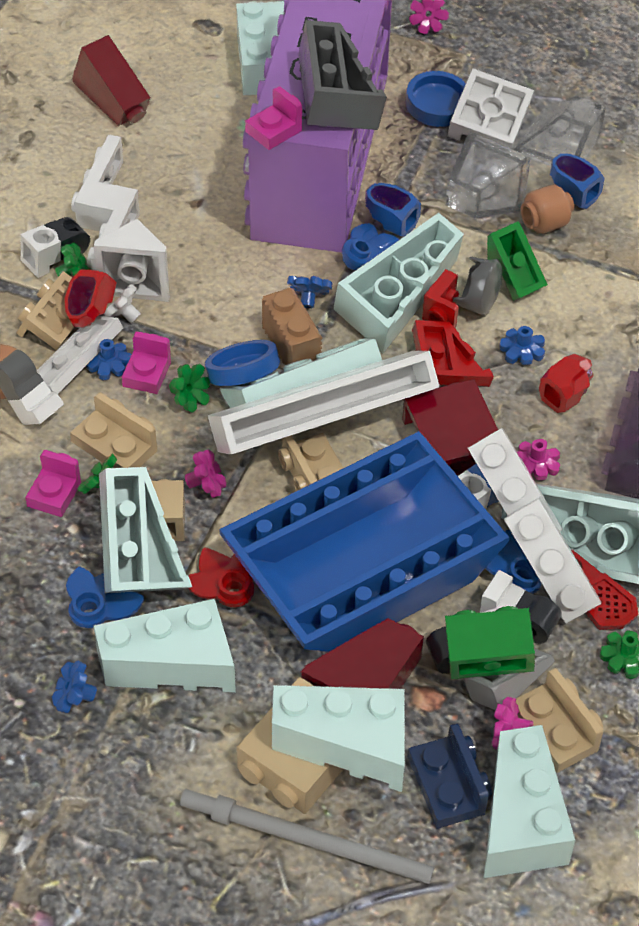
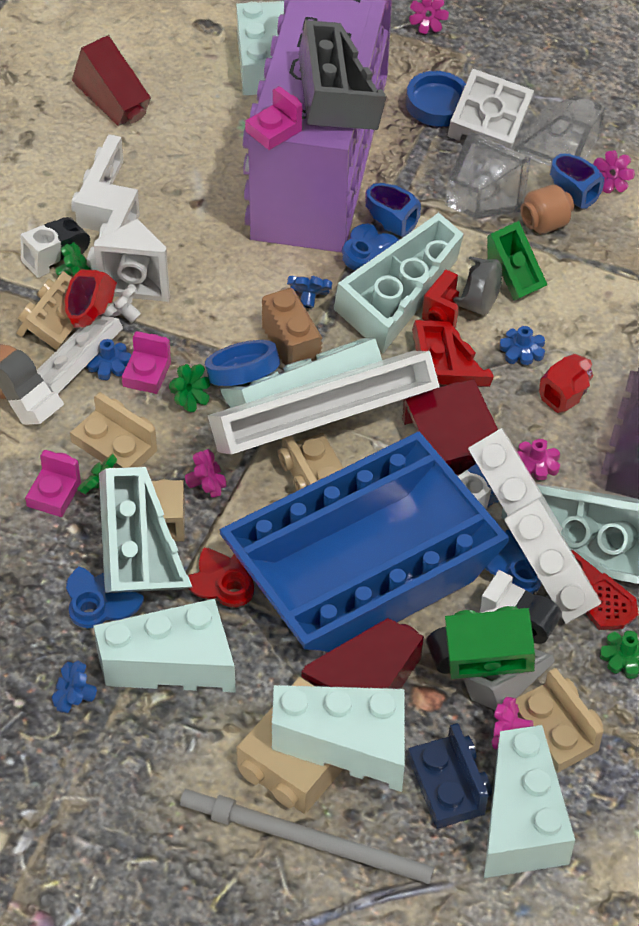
none -> dark pink plant [593,151,635,194]

